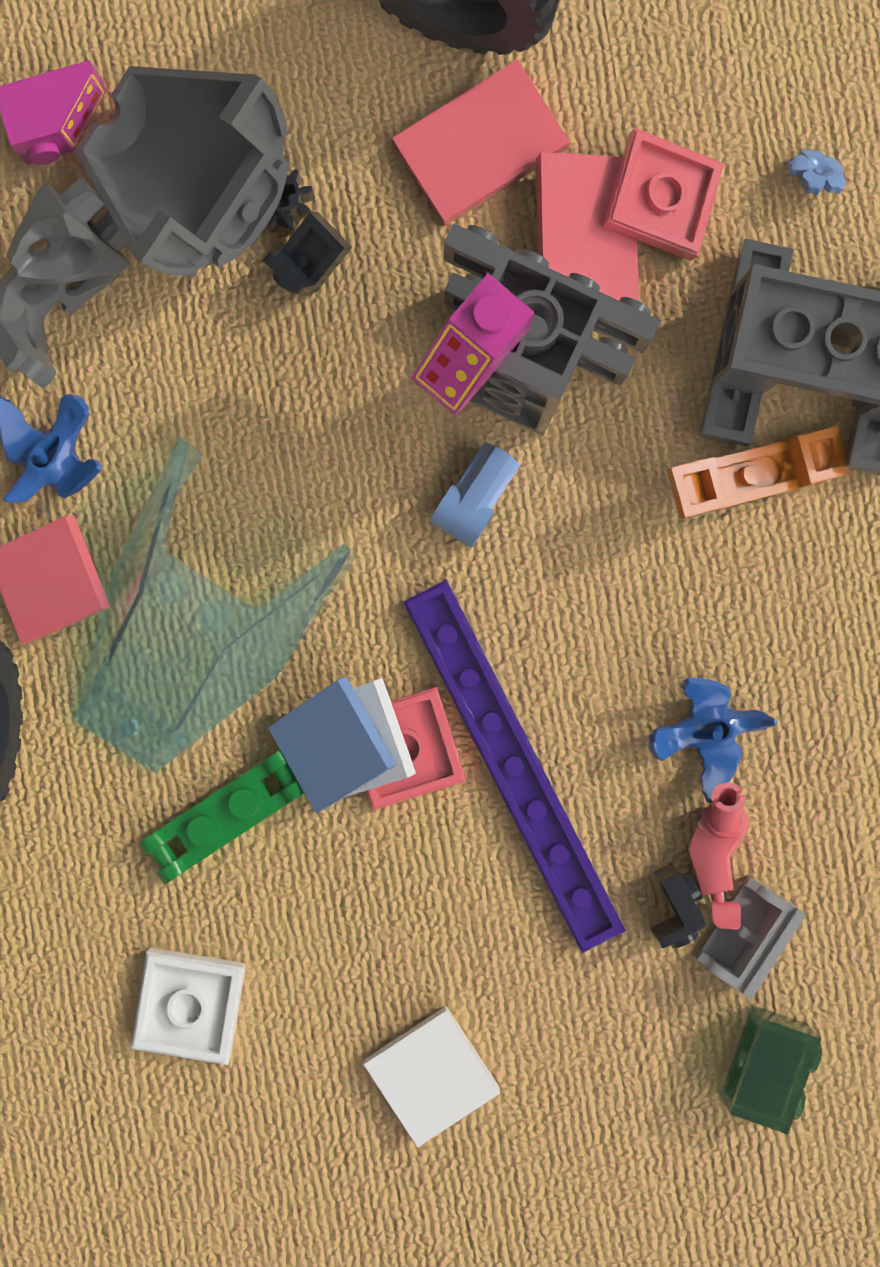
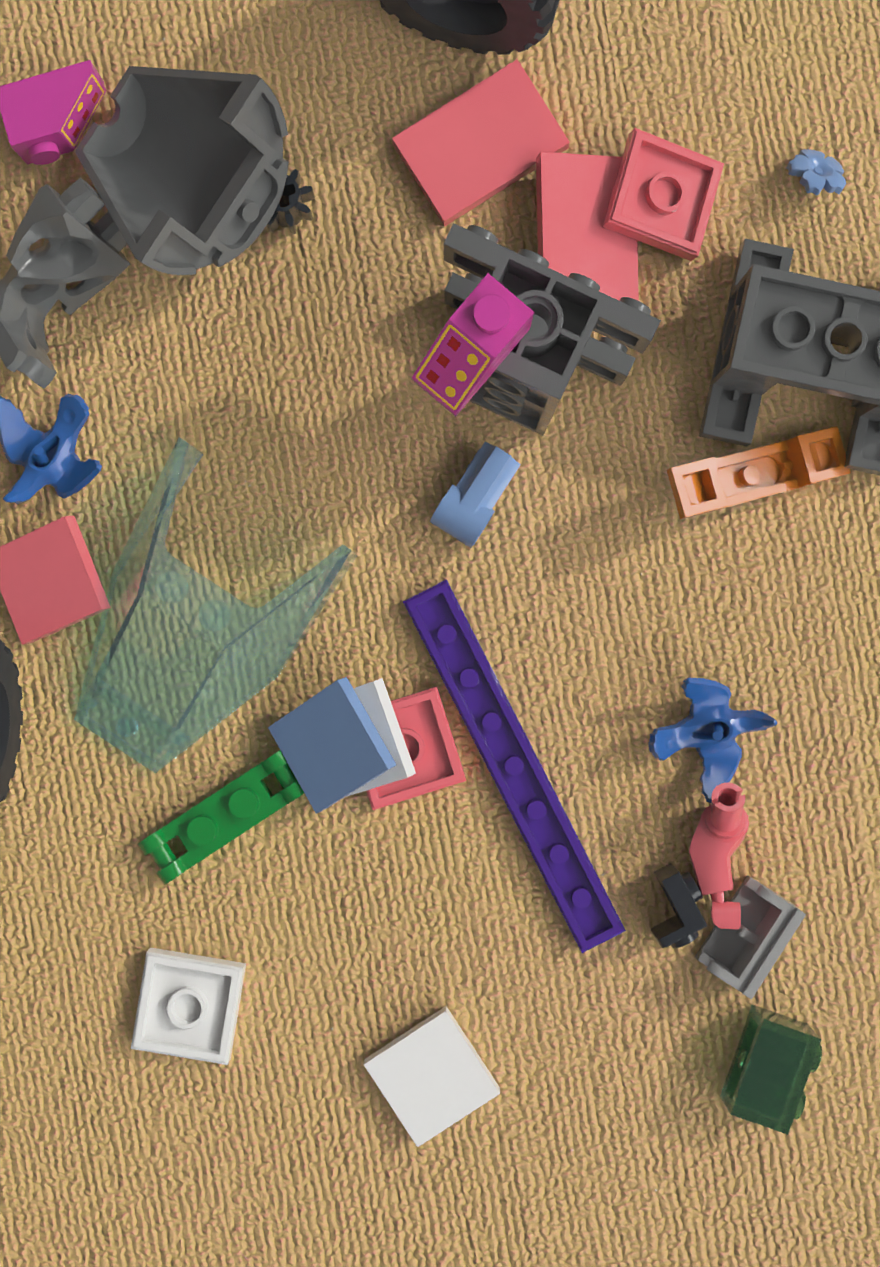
black bracket [263,212,352,295] -> none

